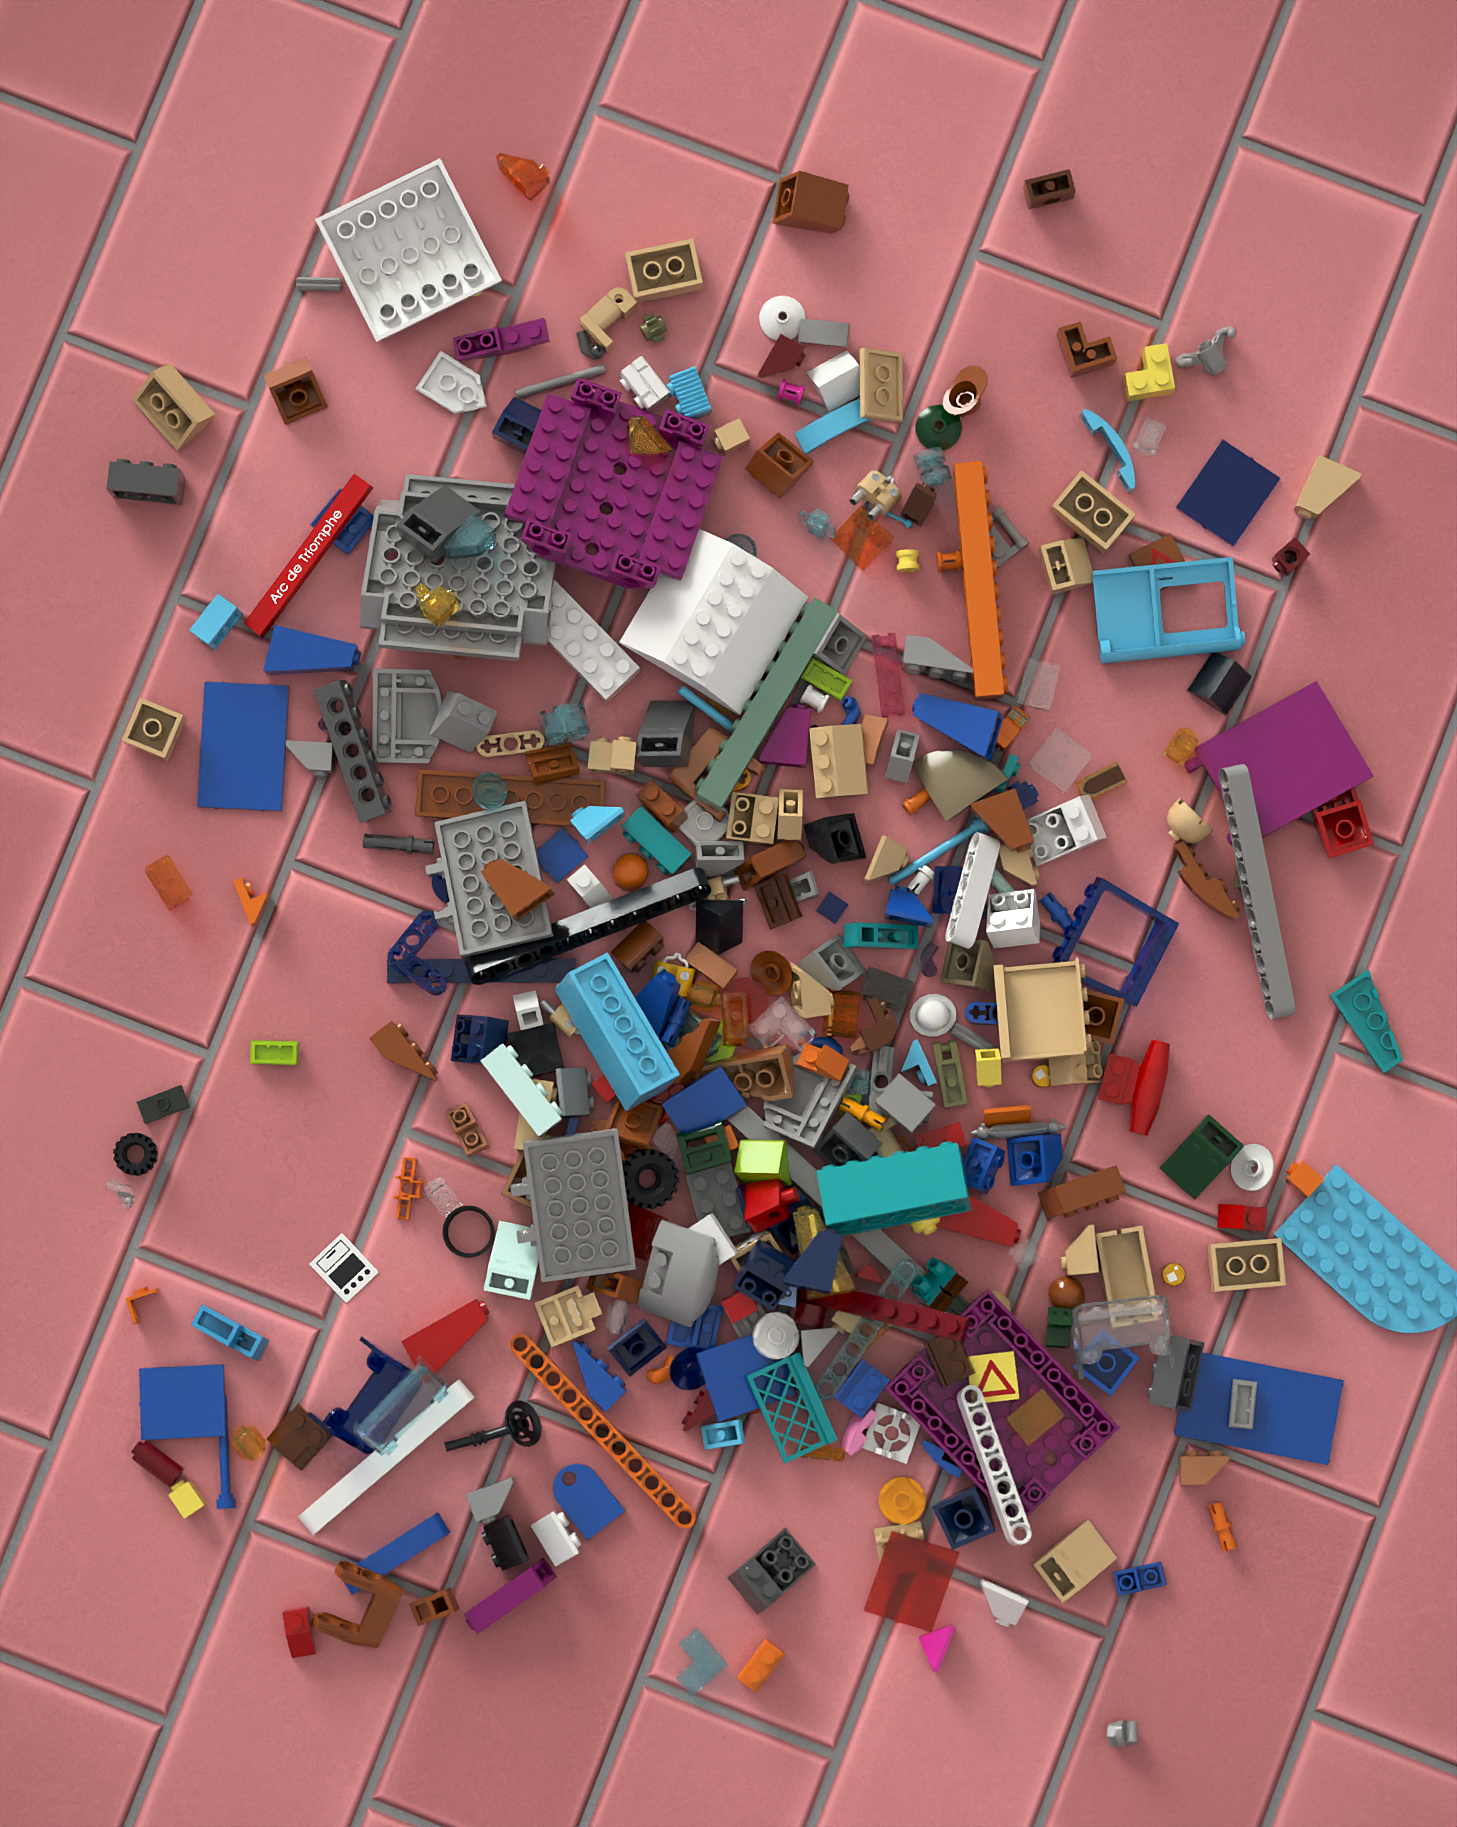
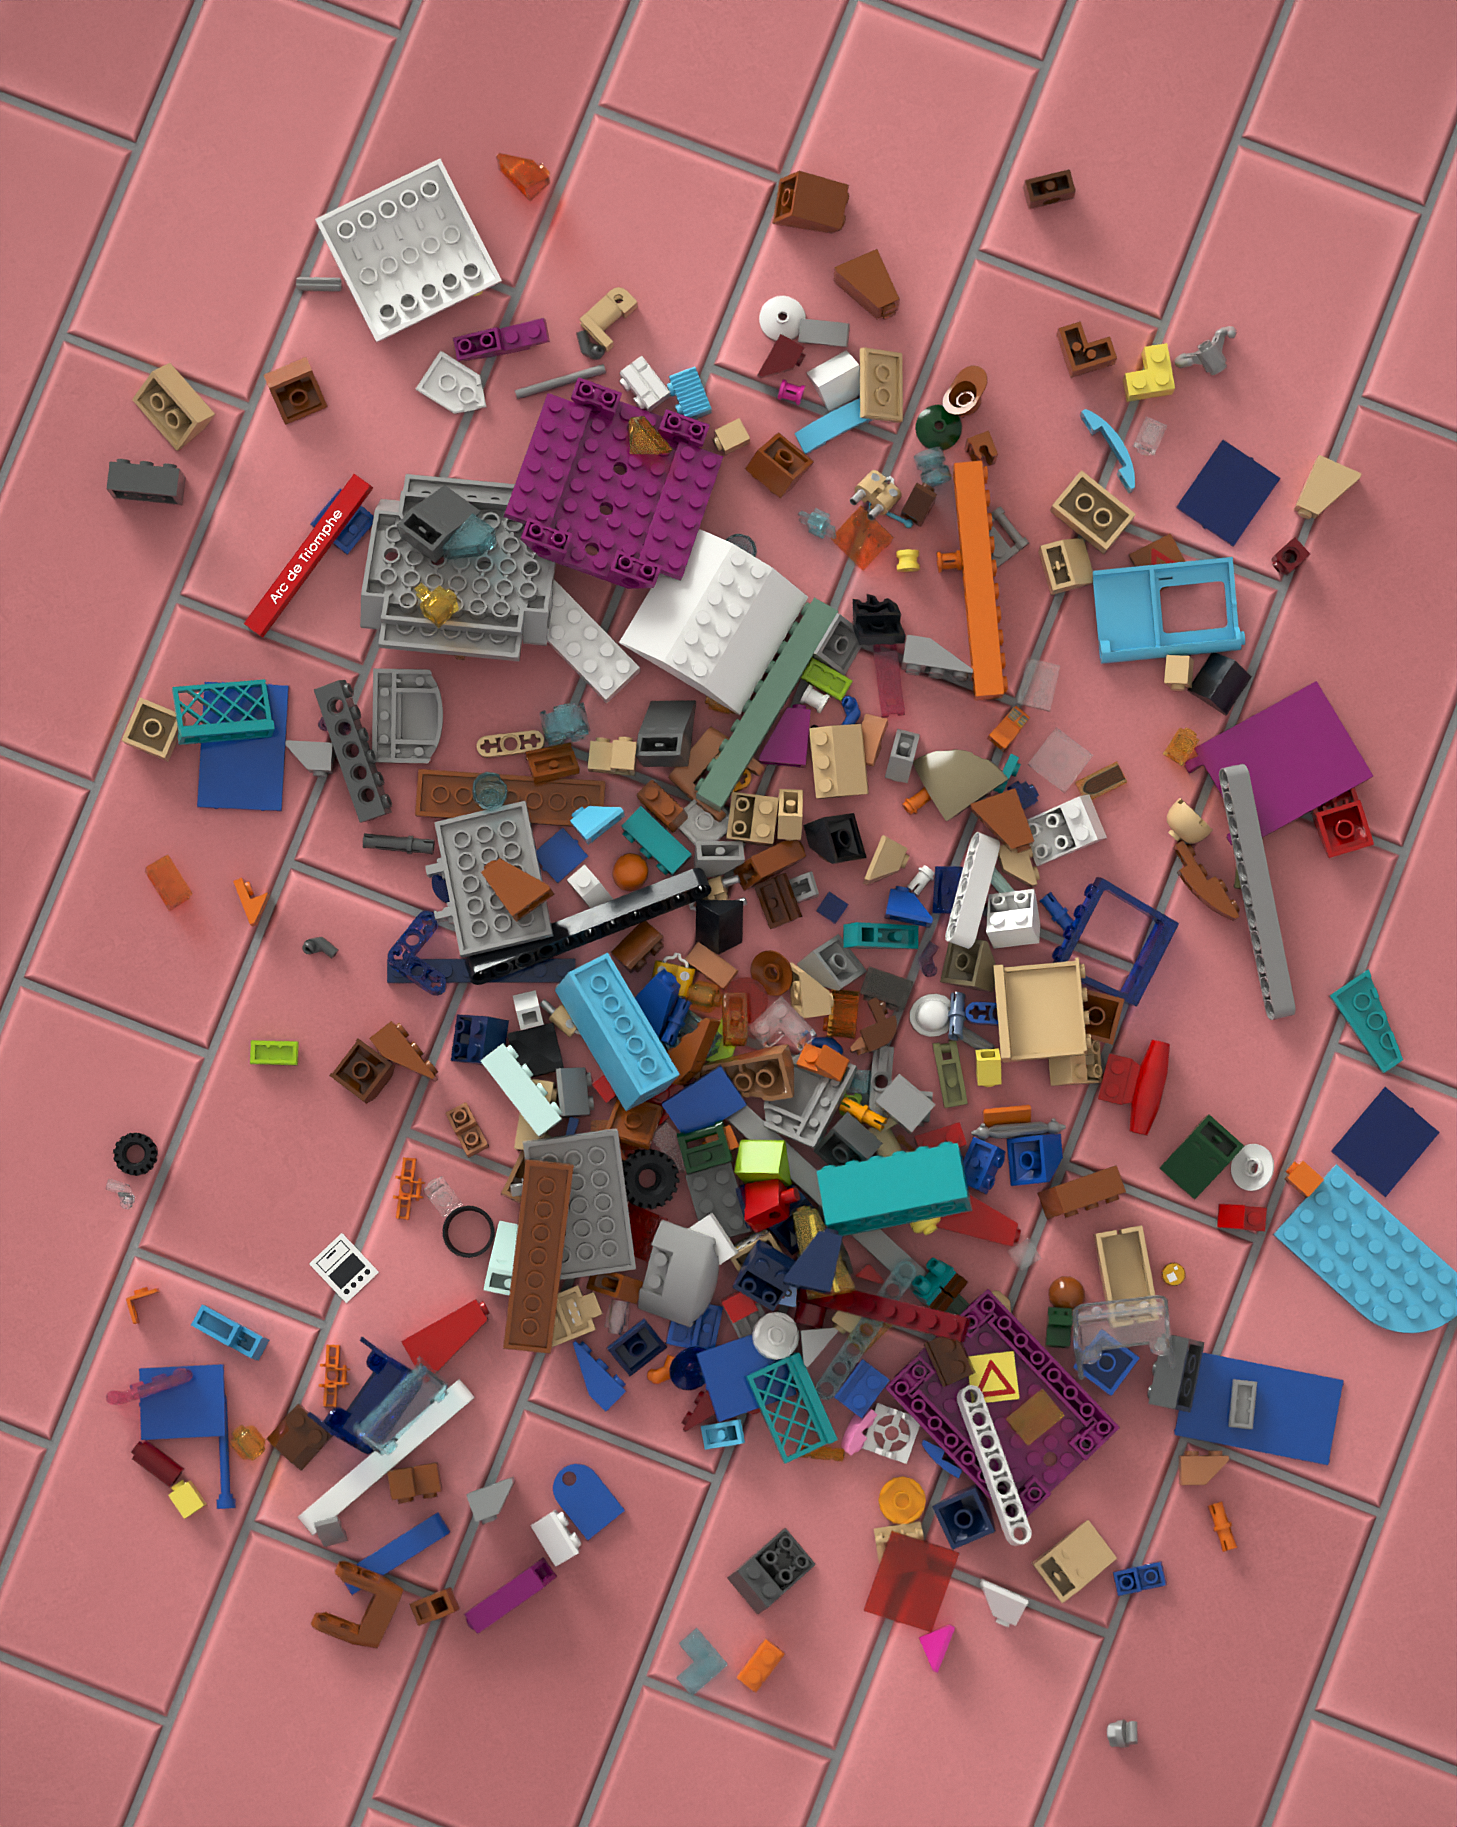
pearl dark grey plate [137,1085,190,1124] -> none
medium azure hinge [189,593,243,650] -> none
blue slope [263,625,361,675] -> none
red slope [282,1606,316,1658] -> none
light grey slope [430,691,498,753] -> none
black dish [444,1400,541,1452] -> none
black slope [481,1514,529,1571] -> none
dark blue slope [492,397,541,454] -> none
orange beam [510,1334,696,1529] -> none
tan brick [625,238,703,303] -> none
olive gear [640,313,668,343] -> none
medium azure bar [677,685,734,734] -> none
medium azure piece [888,817,989,885] -> none
medium azure slope [900,1039,937,1087] -> none
blue slope [912,693,1004,761] -> none
tile [1031,1064,1051,1088] -> none
tan slope [1061,1225,1099,1276] -> none
tan brick [1207,1238,1286,1292] -> none
none -> clear pink plate [106,1368,192,1405]
none -> teal fence [172,679,275,745]
none -> dark grey arm [302,937,339,959]
none -> light grey slope [314,1516,348,1547]
none -> orange piece [319,1344,350,1407]
none -> reddish brown slope [329,1038,395,1104]
none -> dark orange brick [387,1462,442,1504]
none -> dark orange plate [503,1159,574,1354]
none -> dark orange slope [833,249,900,319]
none -> black plate [853,594,906,646]
none -> sand blue pin [948,992,966,1041]
none -> dark orange hinge [964,431,998,466]
none -> tan brick [1164,655,1194,691]
none -> clear blue piece [1331,1087,1440,1197]

